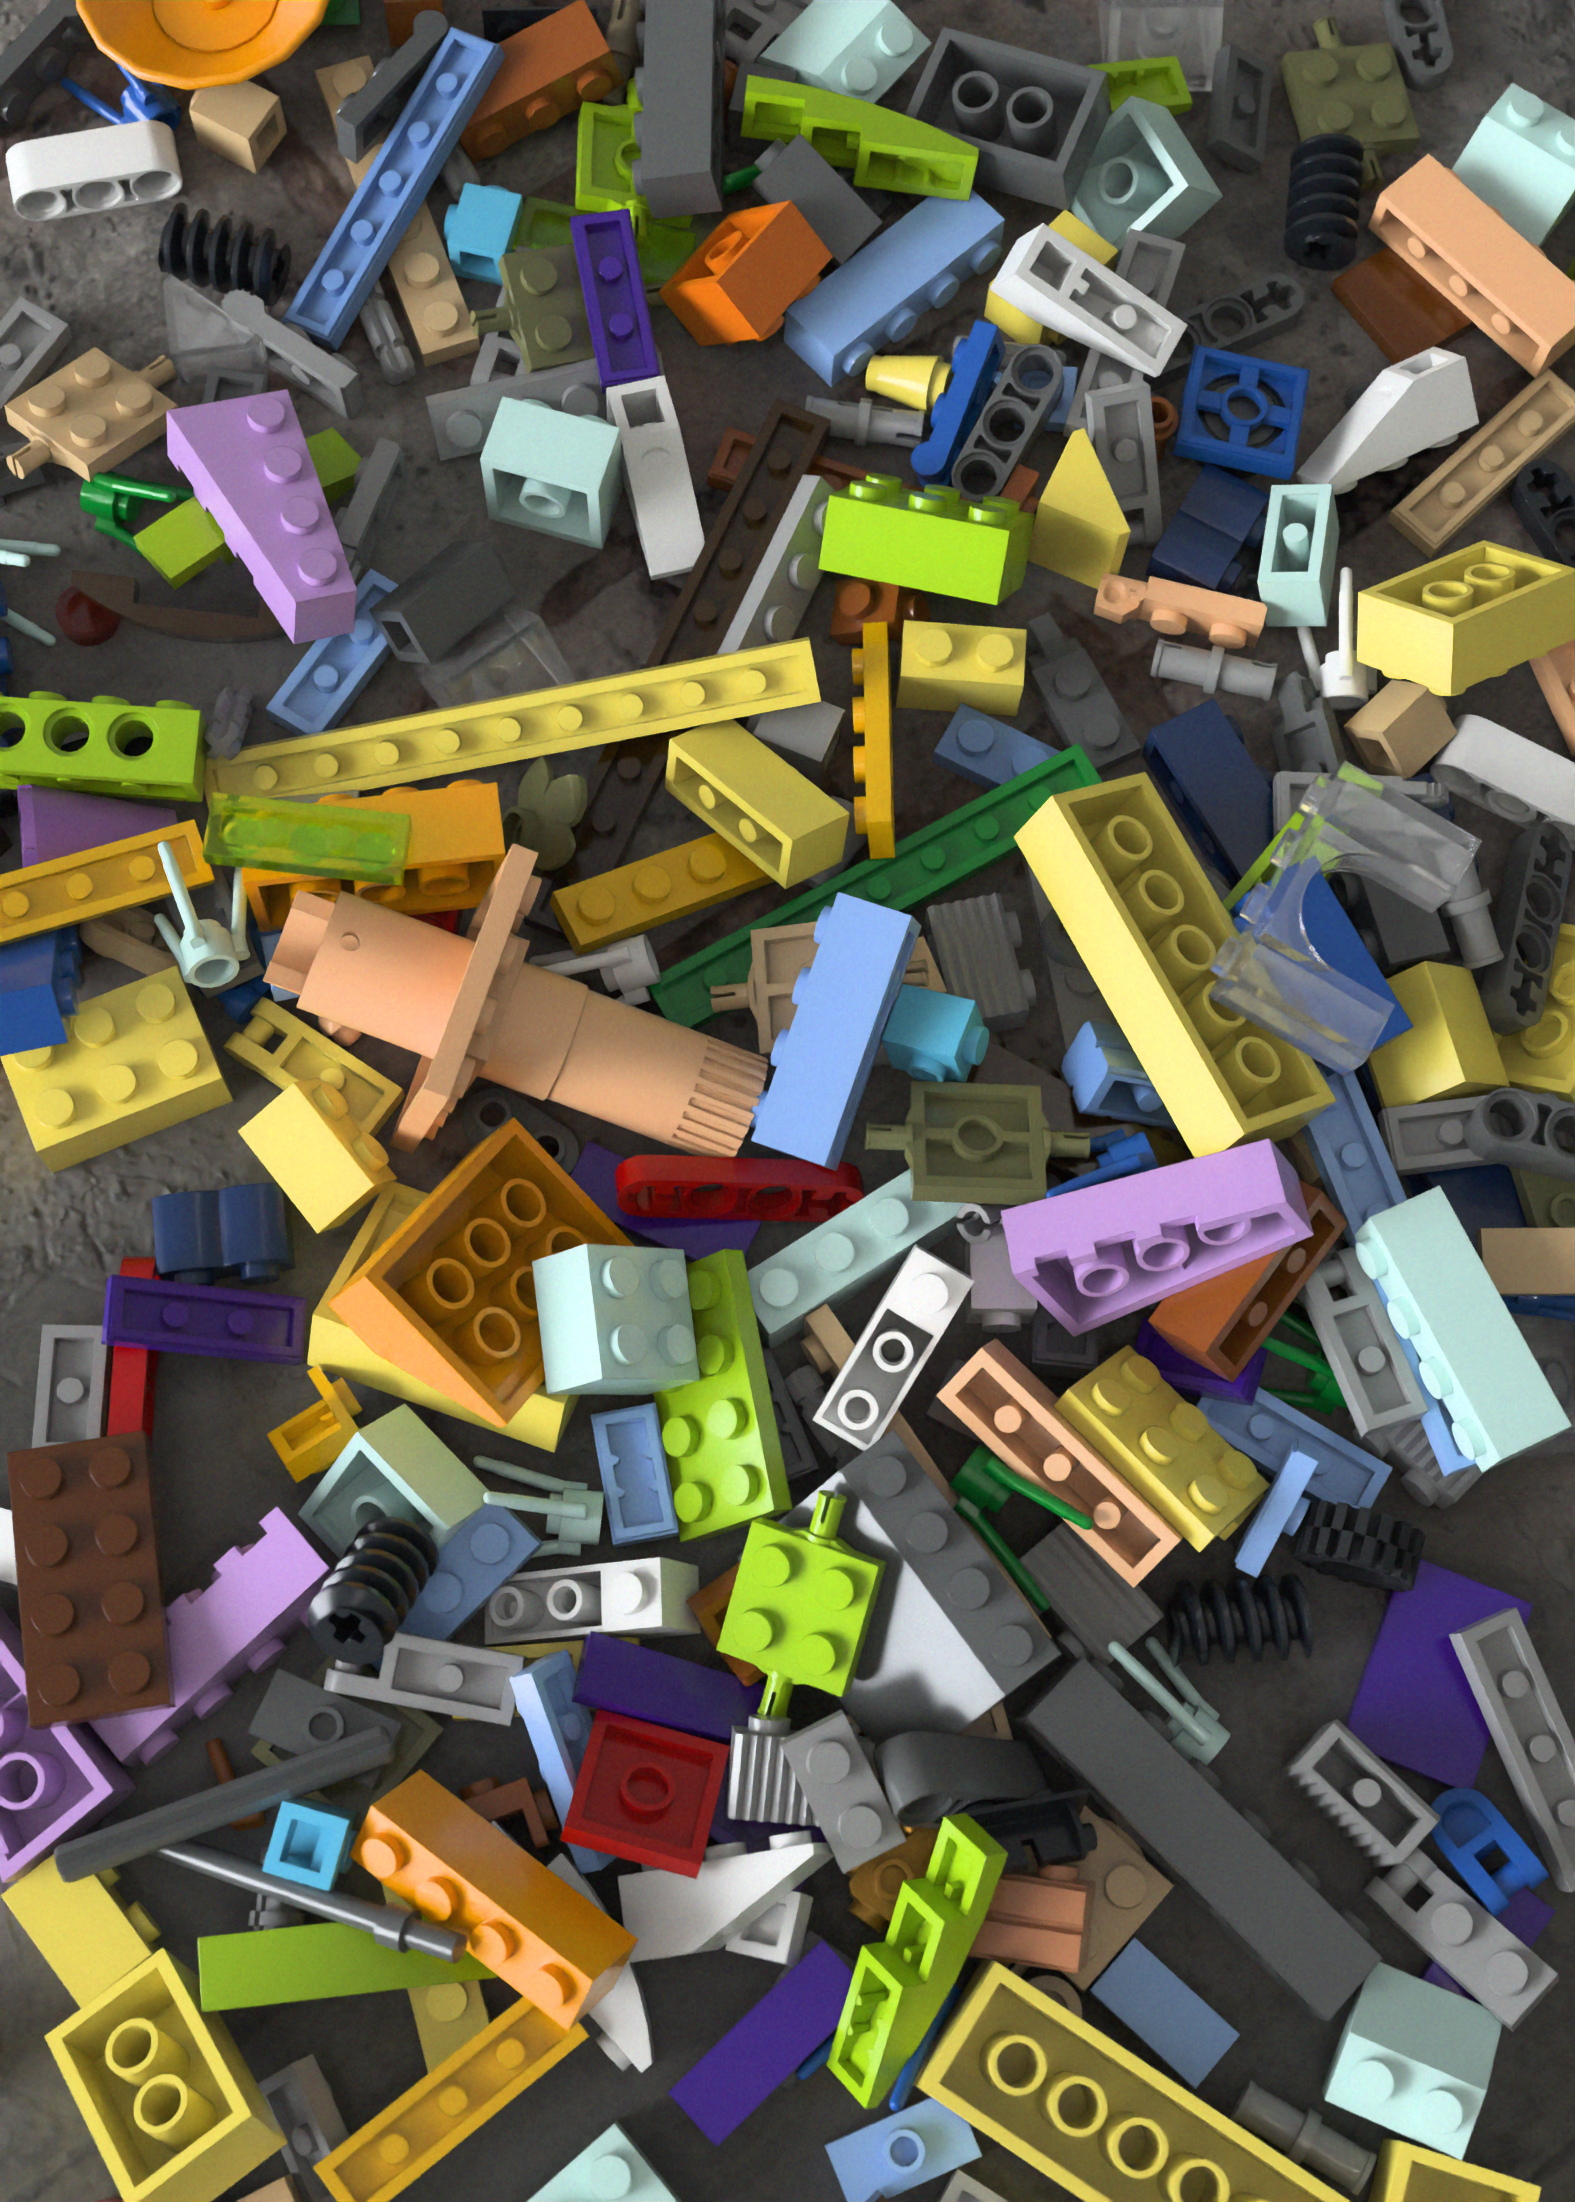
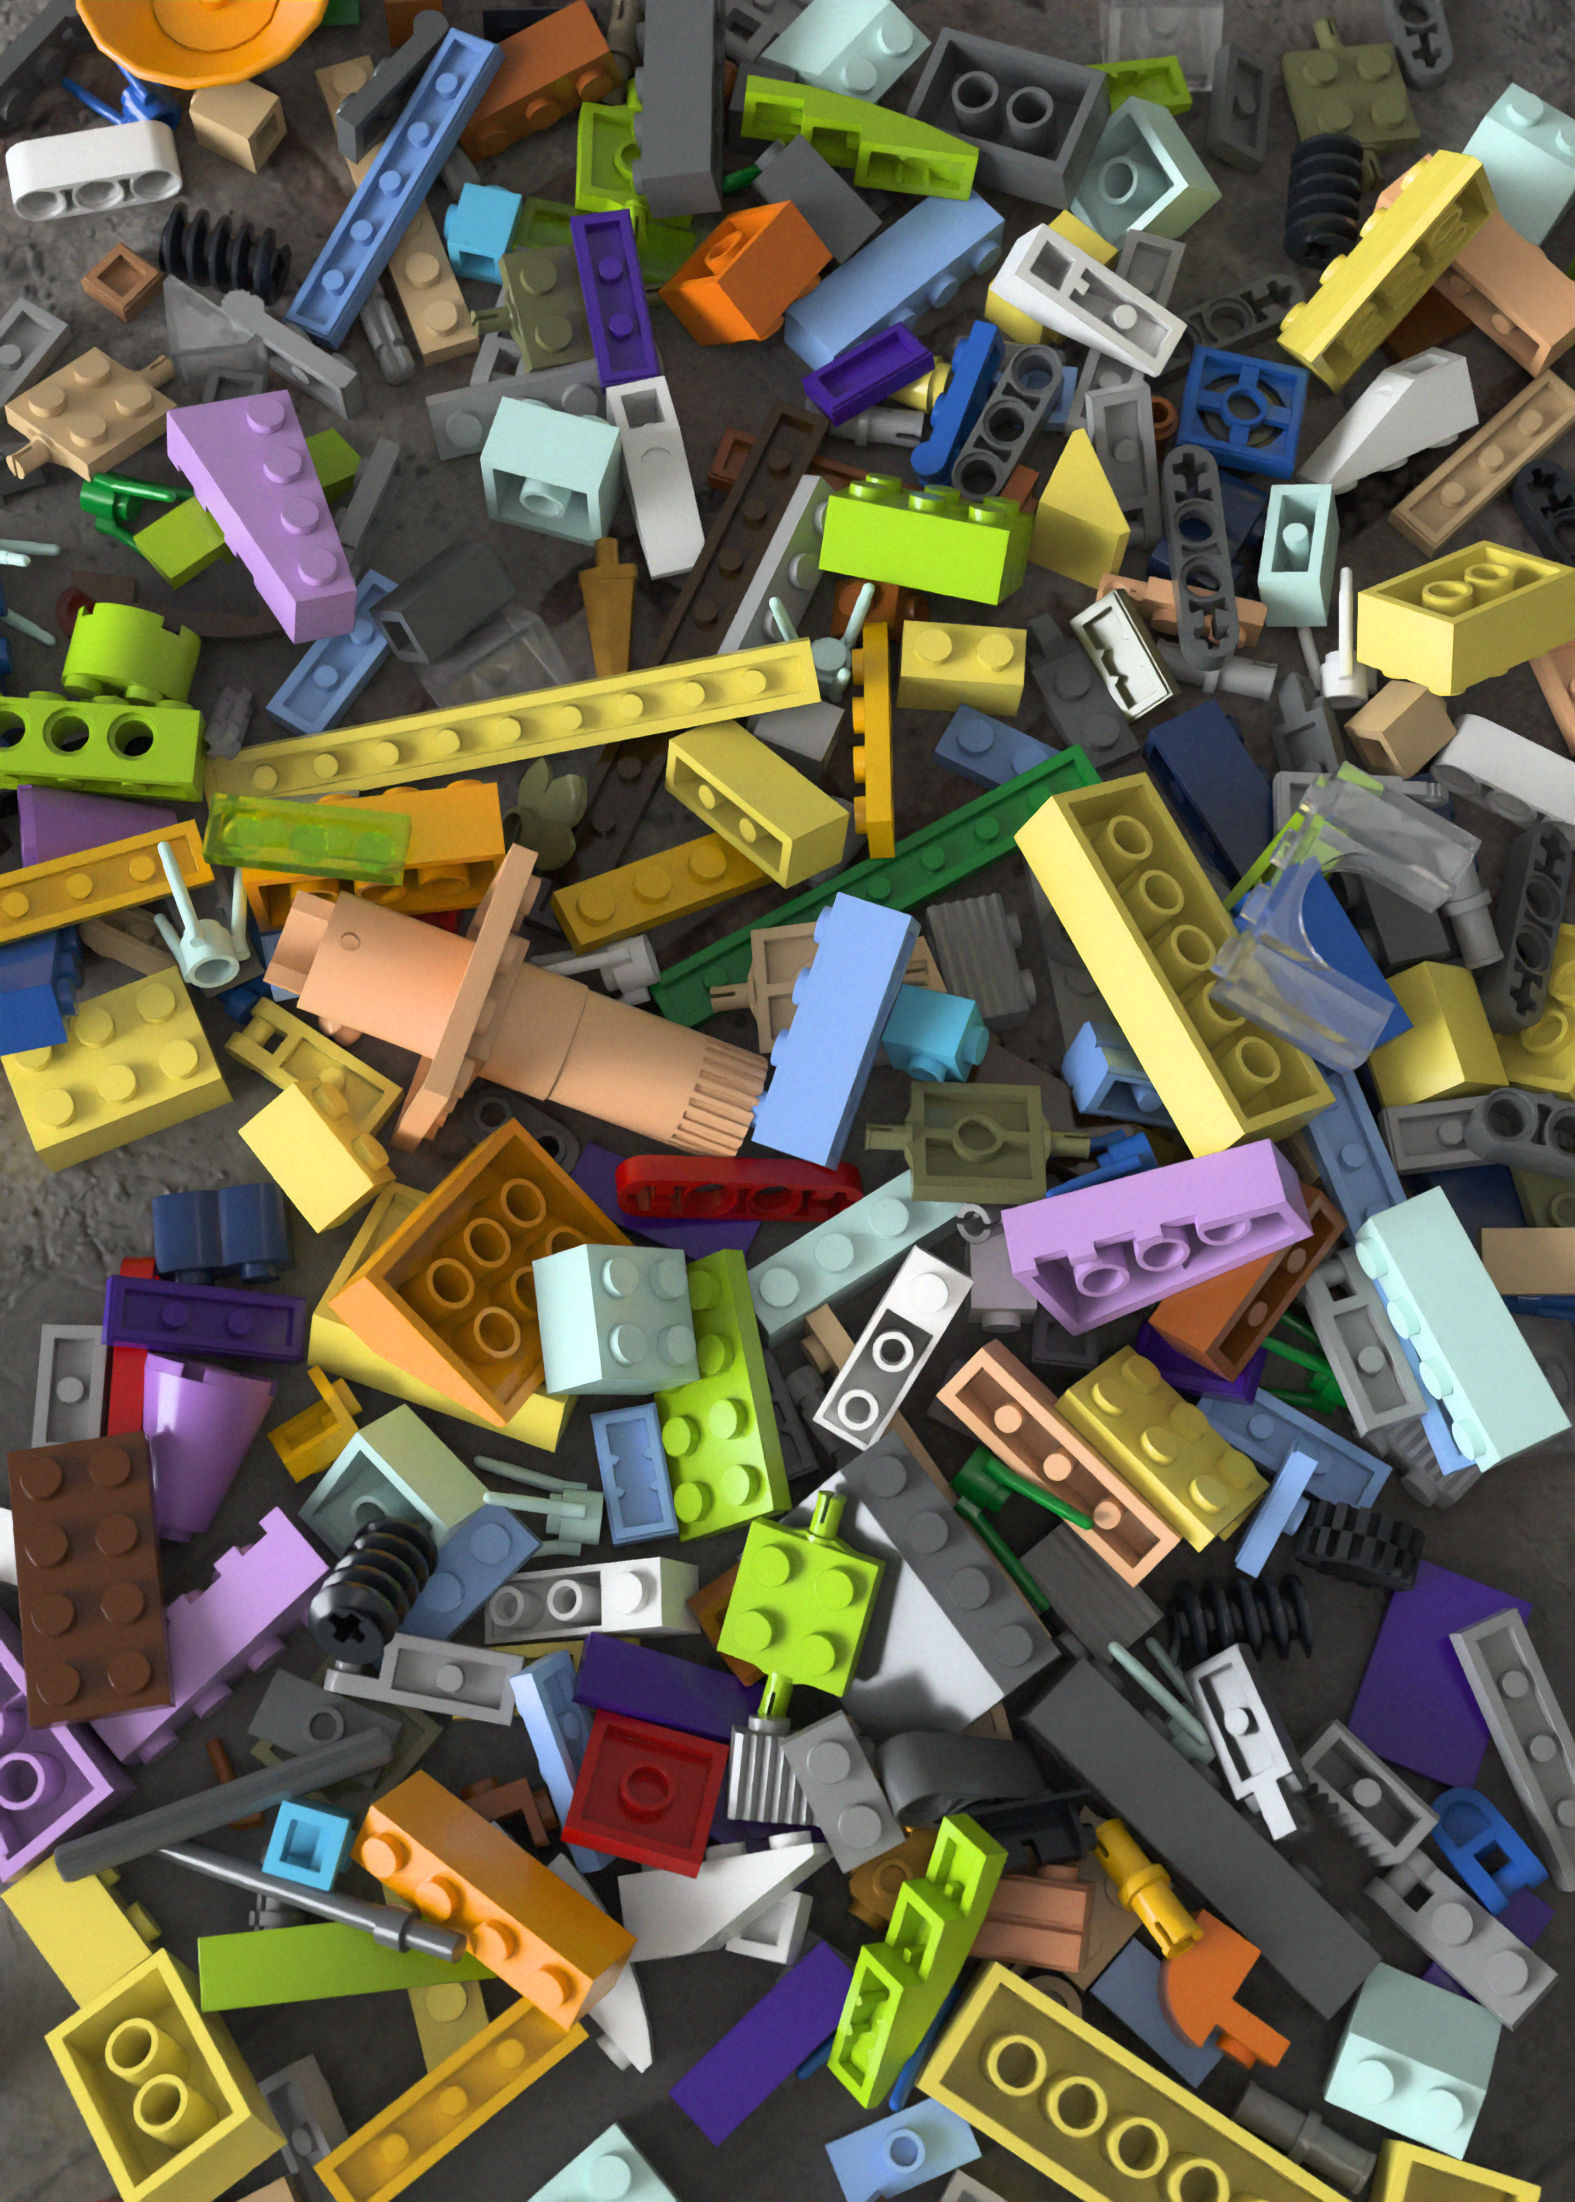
none -> lime brick [61,603,202,707]
none -> medium nougat tile [81,241,167,324]
none -> medium lavender cone [143,1352,279,1542]
none -> pearl gold bar [579,537,639,678]
none -> light aqua plant [769,583,875,702]
none -> dark purple tile [801,321,935,427]
none -> plate [1069,588,1182,726]
none -> yellow pin [1090,1818,1204,1959]
none -> orange brick [1157,1909,1291,2071]
none -> dark grey beam [1159,444,1240,672]
none -> hinge [1183,1643,1316,1842]
none -> light yellow slope [1276,149,1499,396]

